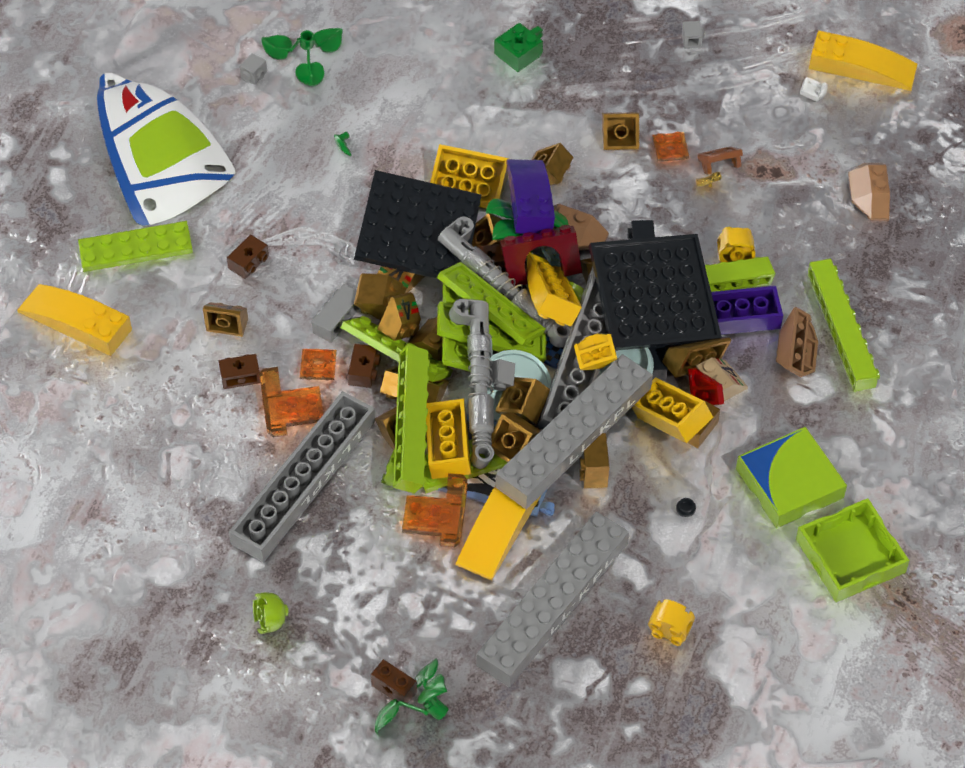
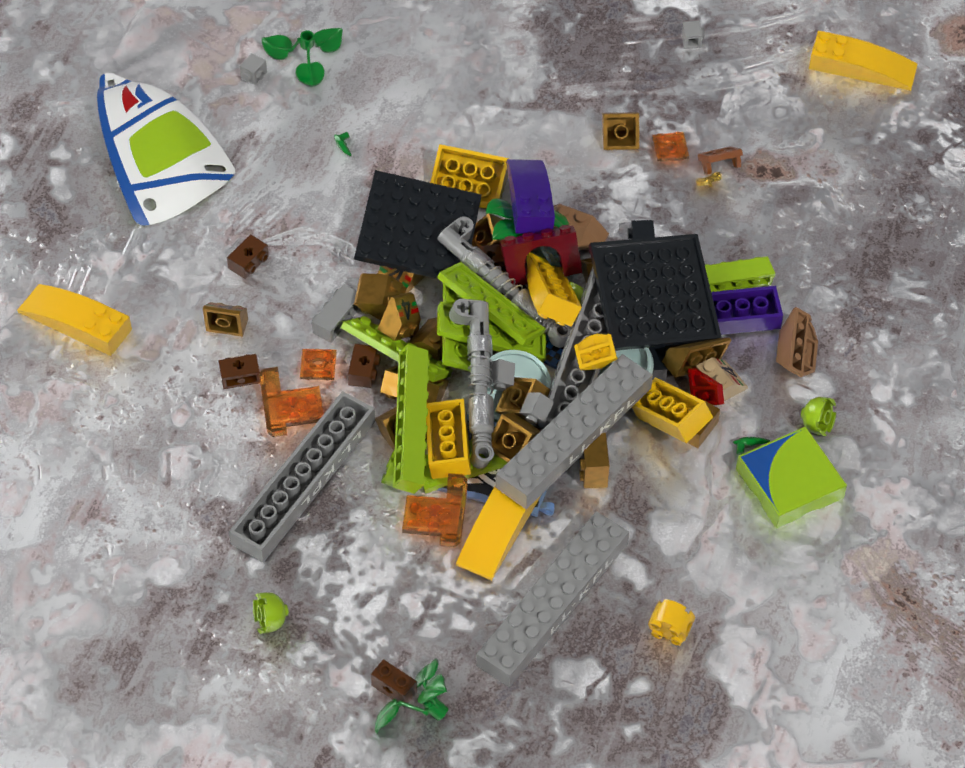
lime plate [78,221,193,272] -> none
green hinge [494,22,543,72] -> none
pearl gold slope [532,142,574,185] -> none
black plate [676,498,696,517] -> none
yellow brick [717,227,755,262] -> none
lime tile [796,498,910,603] -> none
white plate [800,77,828,101] -> none
lime brick [807,258,880,392] -> none
medium nougat wedge [848,163,890,221] -> none
none -> light grey brick [519,392,554,424]
none -> green bar [733,437,770,455]
none -> lime cylinder [801,397,836,436]

